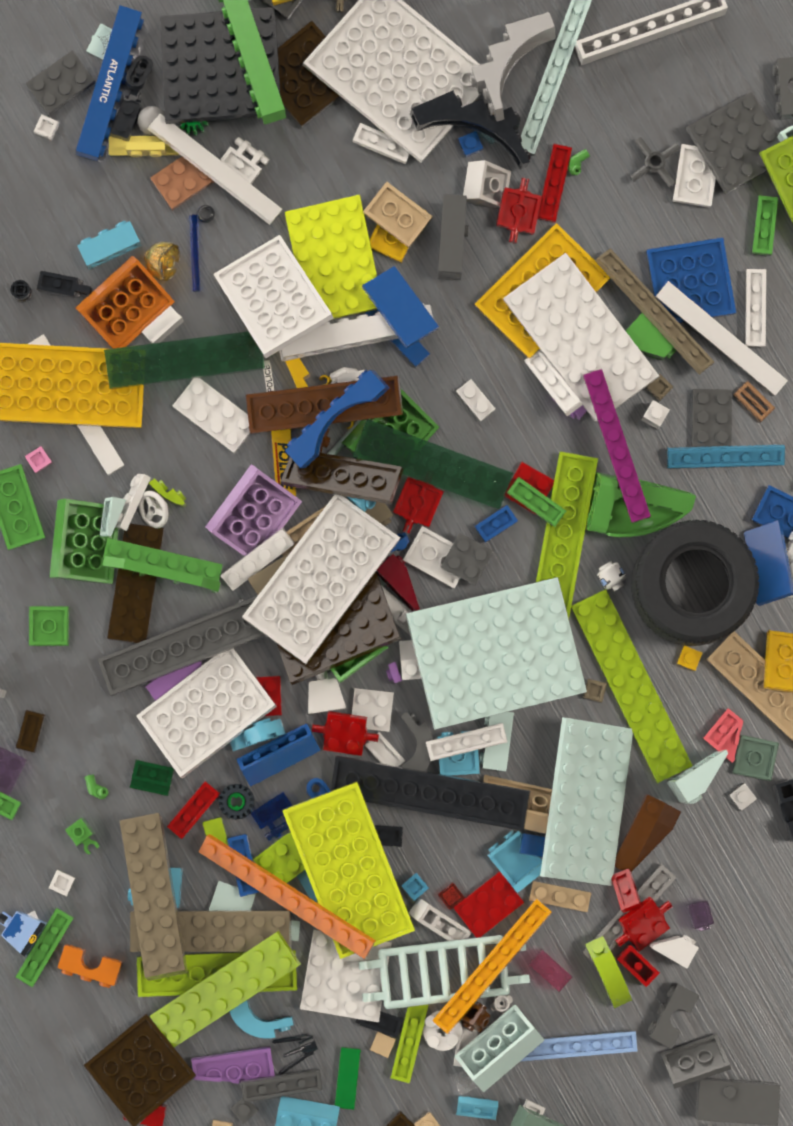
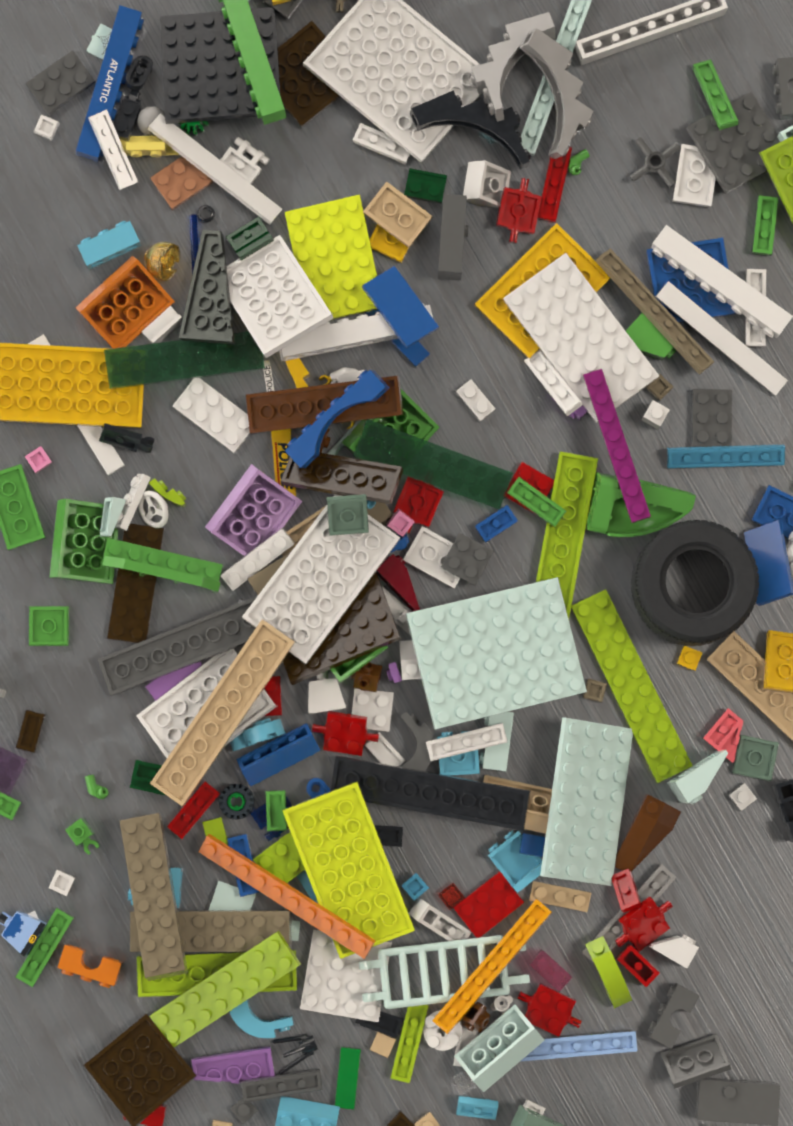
black wheel [10,280,32,303] -> none
black hinge [37,271,93,298] -> none
blue plate [458,131,484,157] -> none
white head [597,561,627,591] -> none
clear purple brick [686,900,714,931] -> none
medium nougat tile [733,381,775,423] -> none
none -> white tile [88,110,138,190]
none -> black plate [99,423,155,453]
none -> tan plate [150,619,295,806]
none -> pearl dark grey wing [179,230,235,345]
none -> plate [226,216,274,260]
none -> bright green tile [266,790,287,831]
none -> sand green tile [326,494,369,536]
none -> reddish brown brick [351,662,382,692]
none -> bright pink plate [386,509,414,537]
none -> dark green plate [404,168,447,204]
none -> red plate [517,983,582,1037]
none -> light grey arch [520,28,593,159]
none -> white brick [651,225,793,338]
none -> bright green tile [692,59,739,130]

